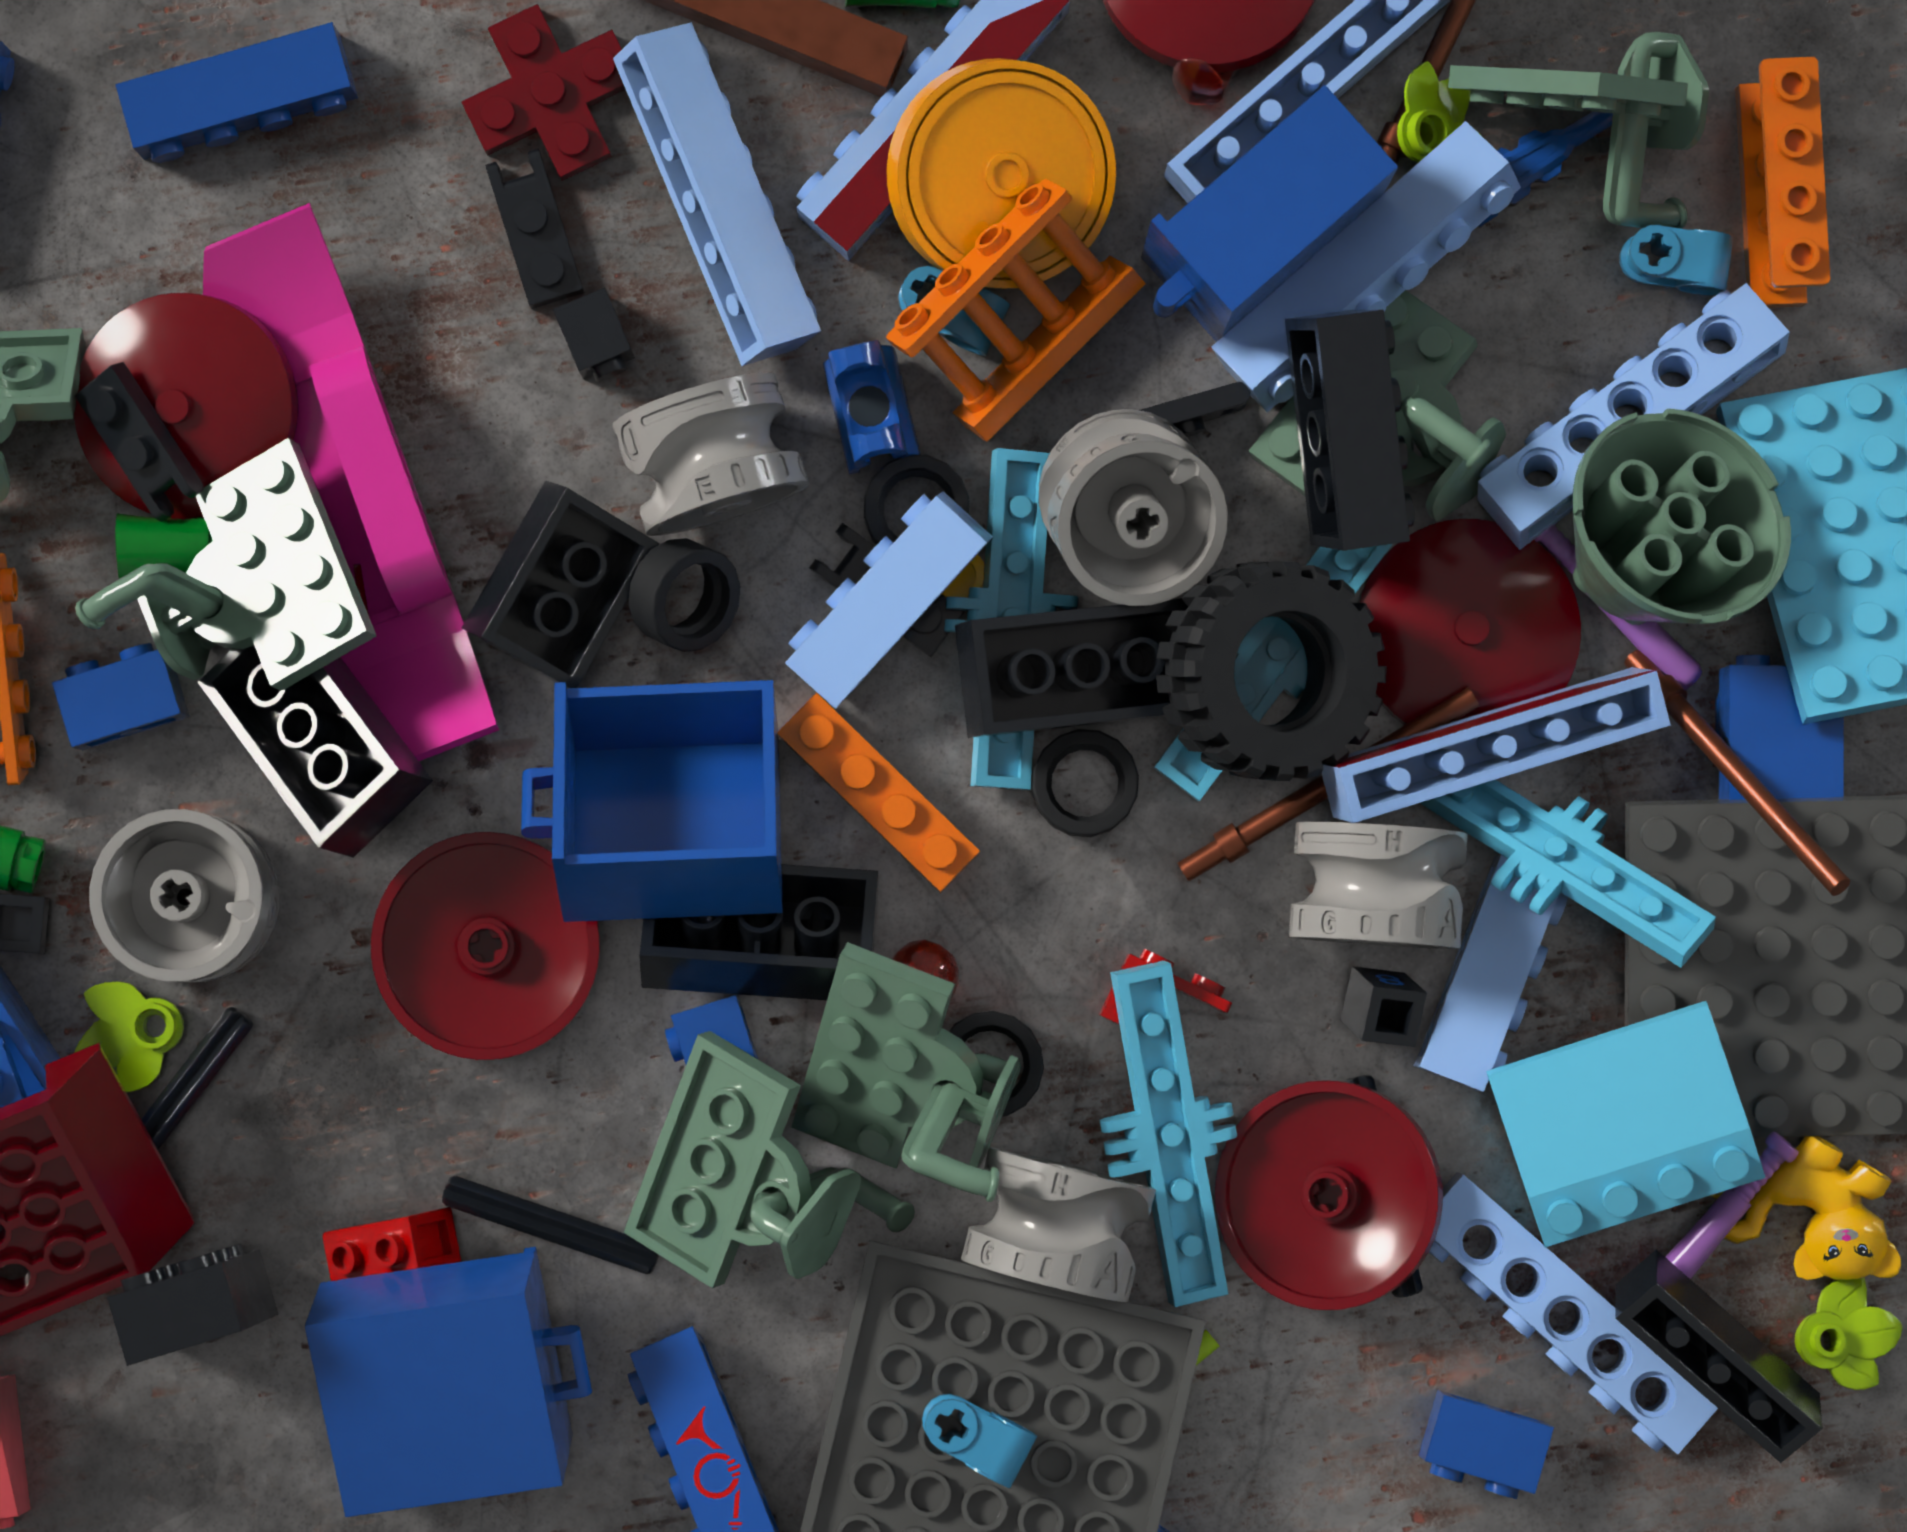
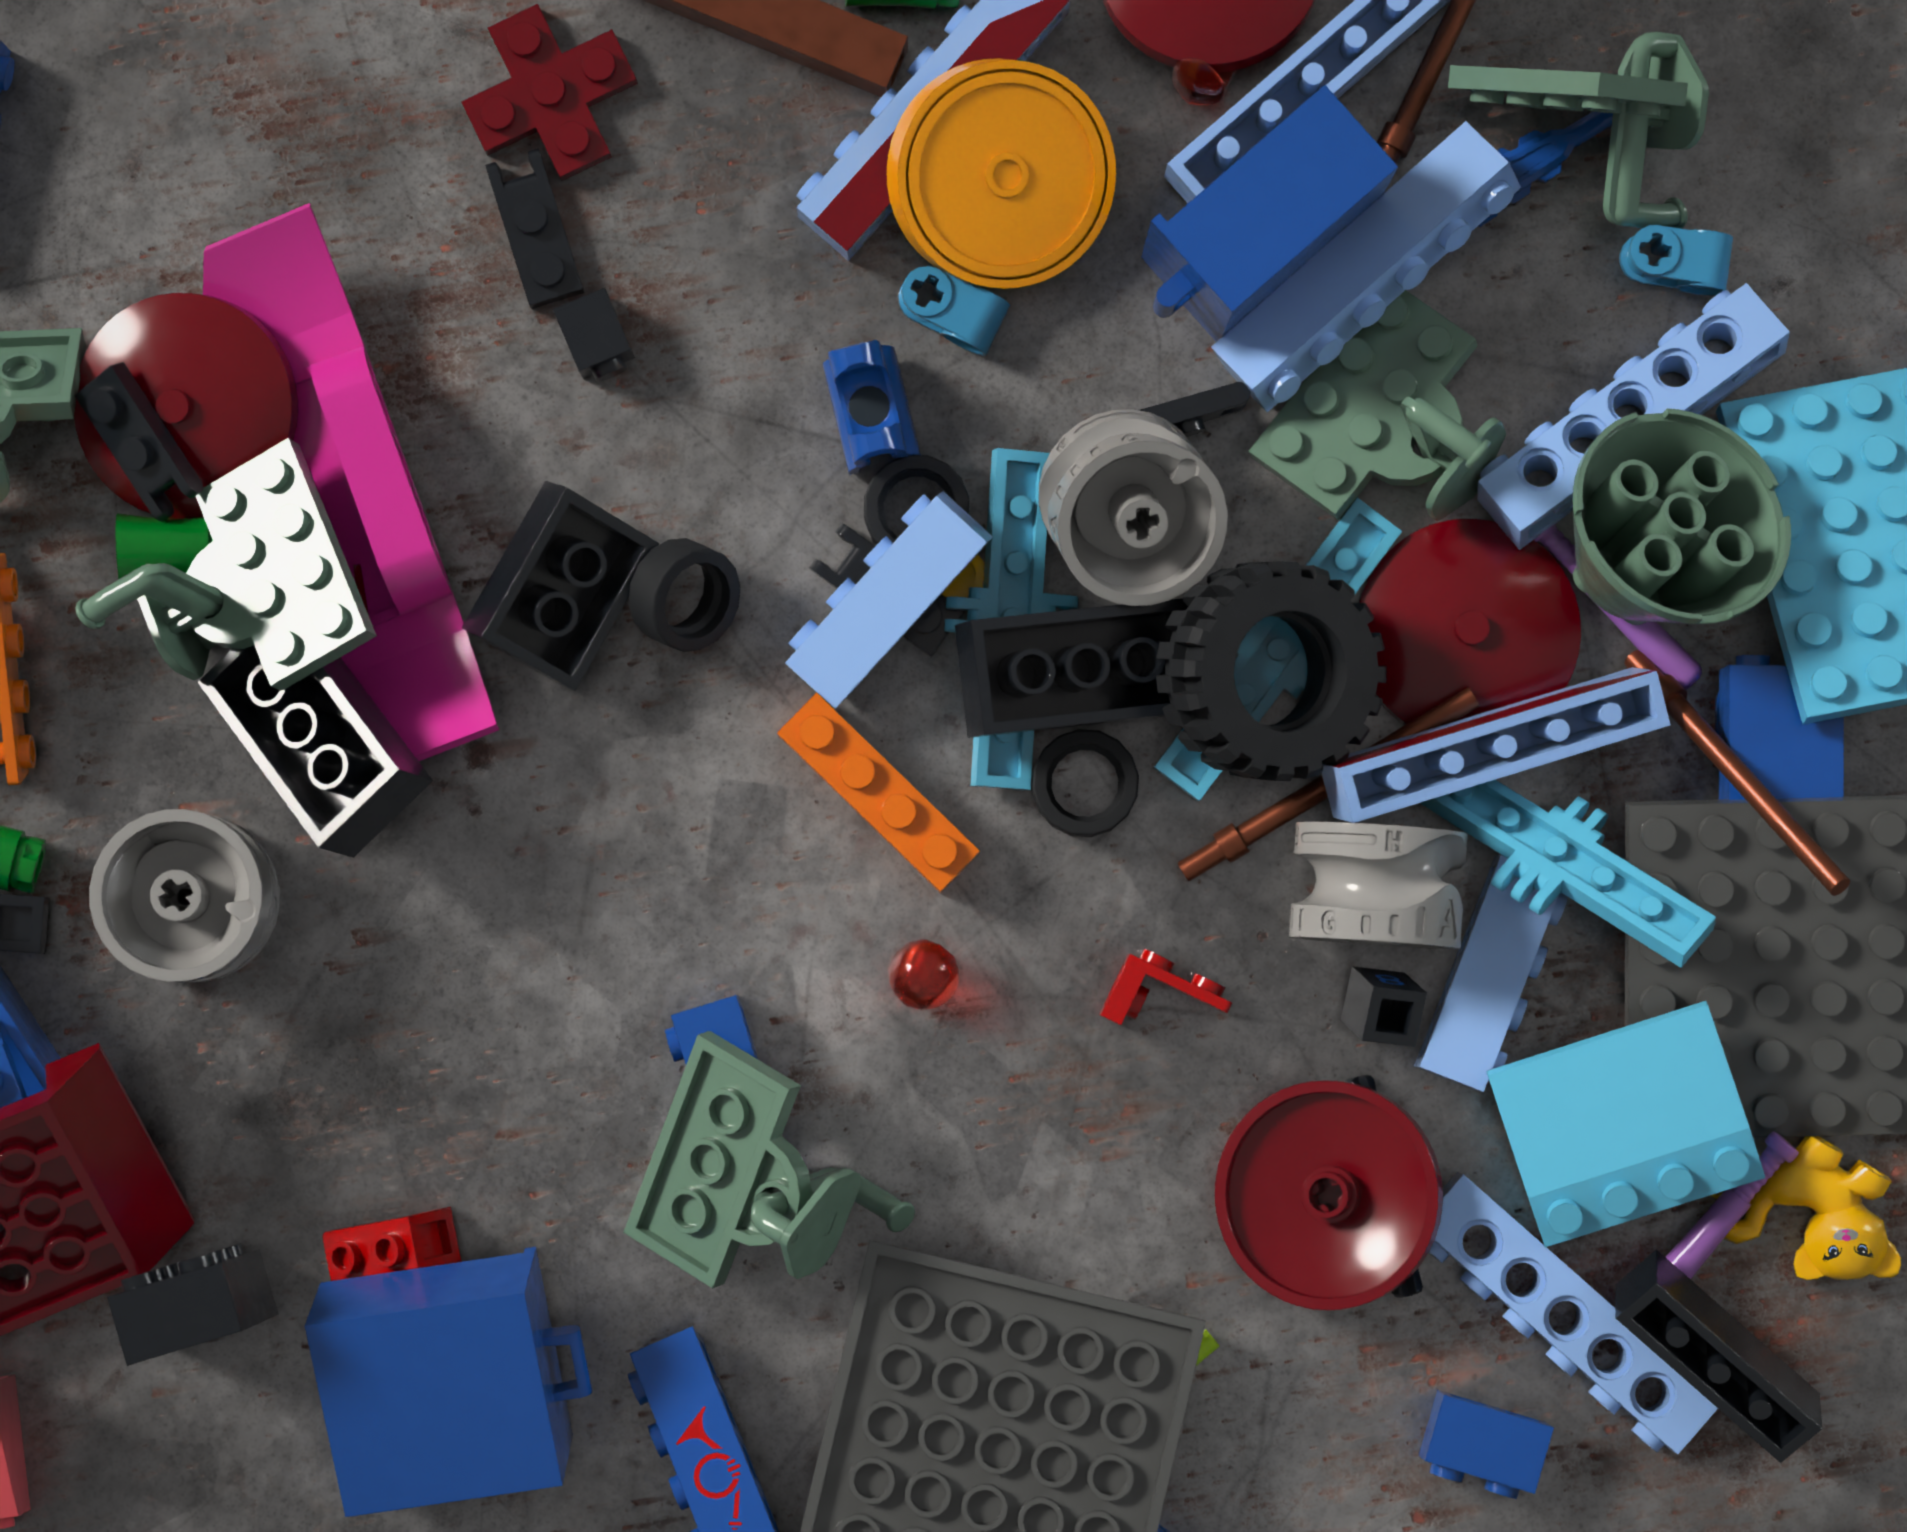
blue brick [52,643,190,751] -> none
lime plate [74,981,184,1093] -> none
blue brick [115,22,358,163] -> none
black axle [141,1007,253,1150] -> none
dark red dish [371,832,600,1060] -> none
black axle [442,1176,659,1274] -> none
blue container [521,680,782,922] -> none
light blue brick [613,22,821,366] -> none
light grey piece [613,372,809,536] -> none
black brick [639,864,878,1001] -> none
sand green plate [791,942,1021,1202] -> none
orange fence [886,179,1146,442] -> none
dark azure piece [922,1394,1037,1488] -> none
black tyre [949,1011,1044,1117] -> none
light grey piece [961,1147,1156,1302] -> none
medium azure hinge [1099,960,1237,1307] -> none
black brick [1285,310,1415,551] -> none
lime plate [1397,61,1482,162] -> none
orange fence [1735,57,1830,308] -> none
lime plate [1794,1278,1903,1390] -> none

